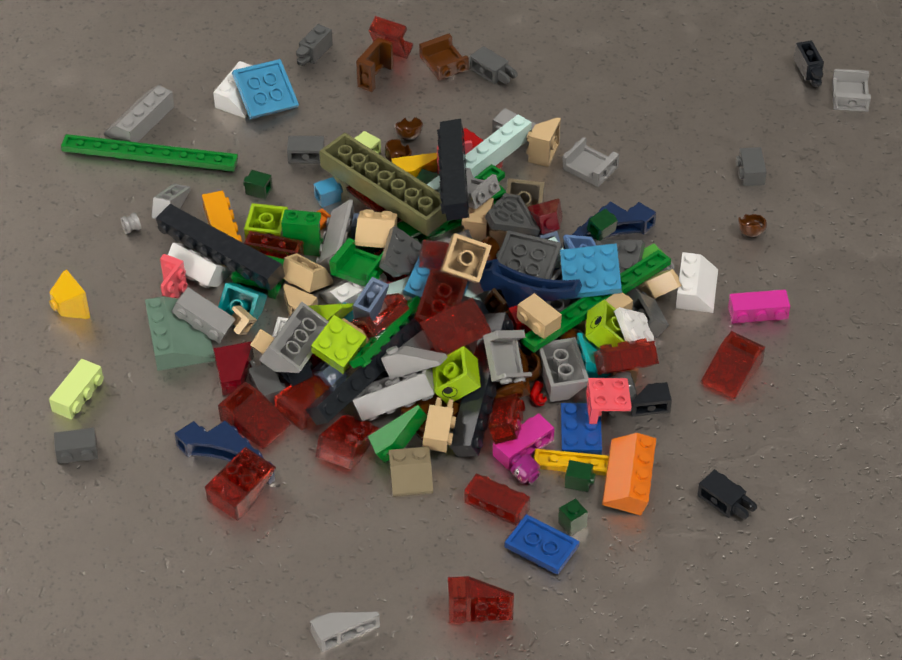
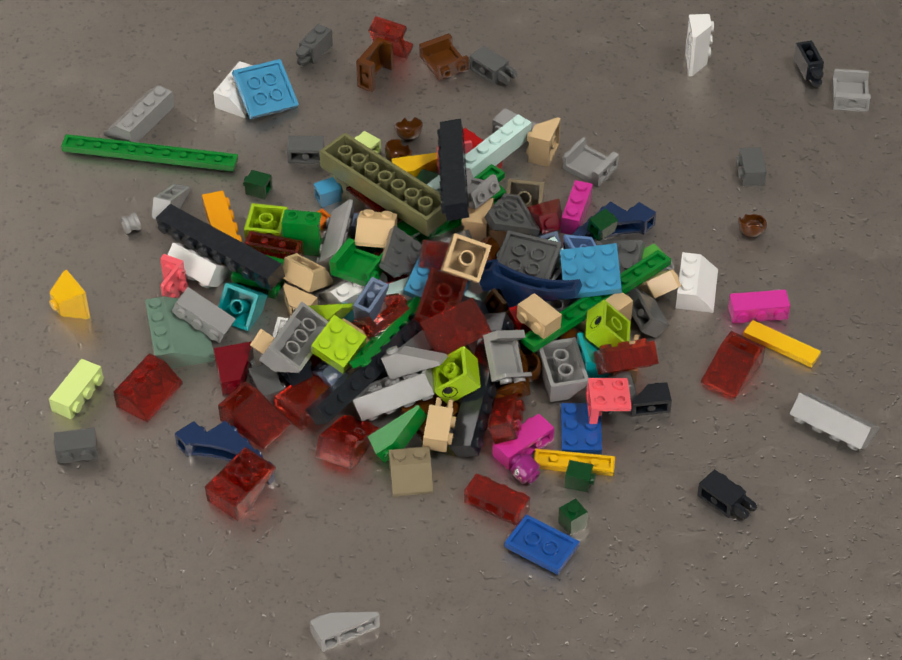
tan panel [232,306,257,335] -> none
clear red slope [448,576,514,624] -> none
red arm [529,381,547,406] -> none
orange slope [602,433,656,516] -> none
white plate [614,307,656,350] -> none
none -> clear red slope [113,353,183,423]
none -> dark pink brick [561,180,593,235]
none -> white slope [685,14,714,76]
none -> yellow tile [743,320,821,368]
none -> light grey slope [790,393,880,451]

